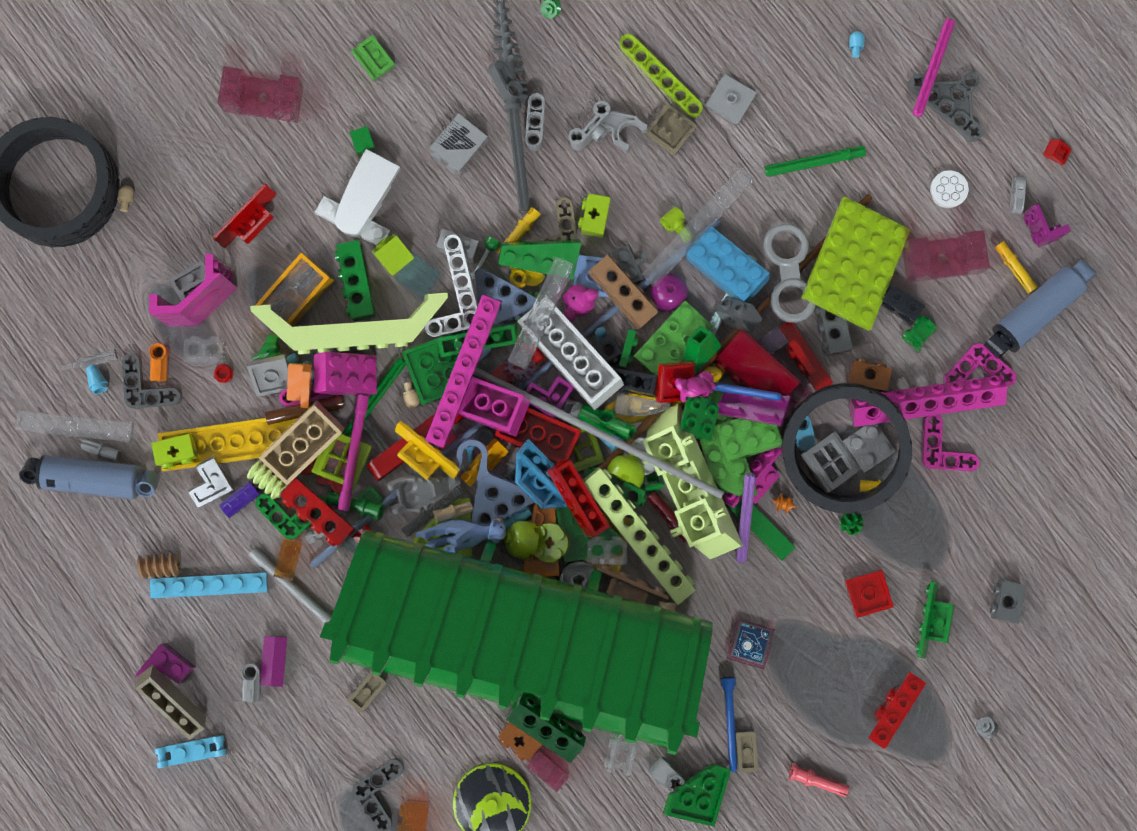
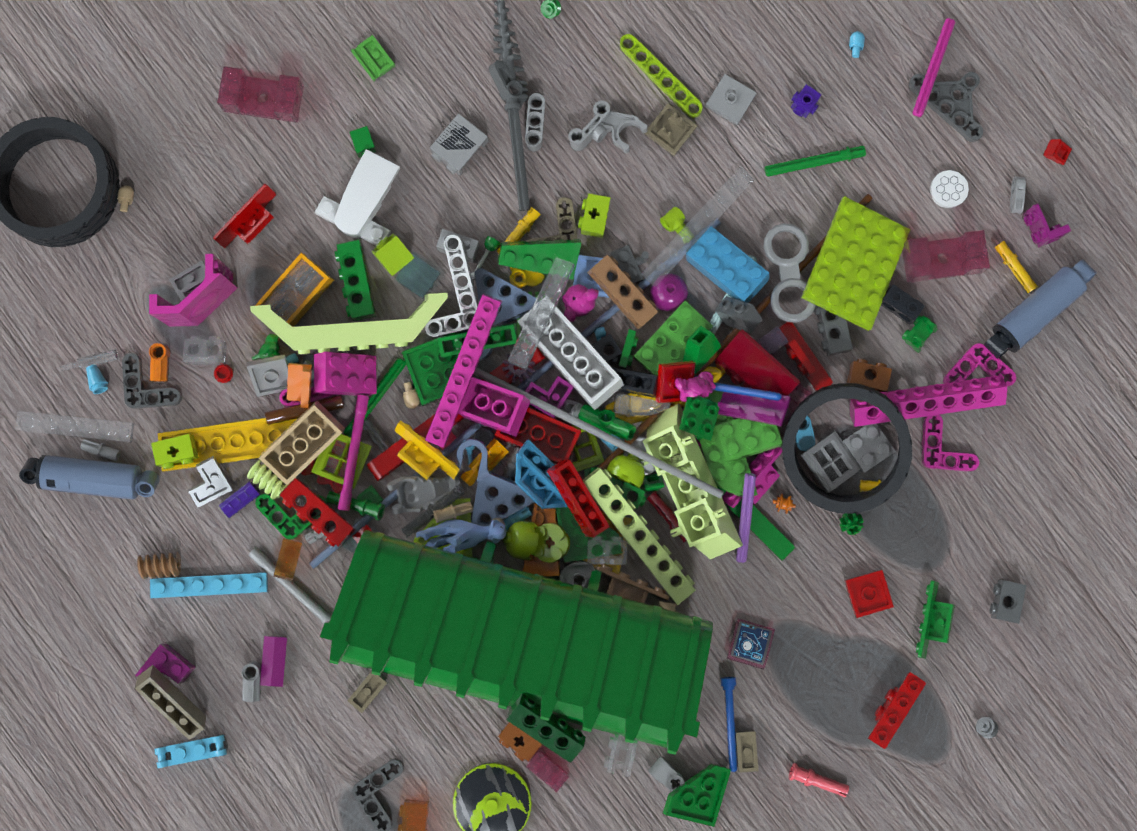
none -> dark purple brick [791,84,822,118]

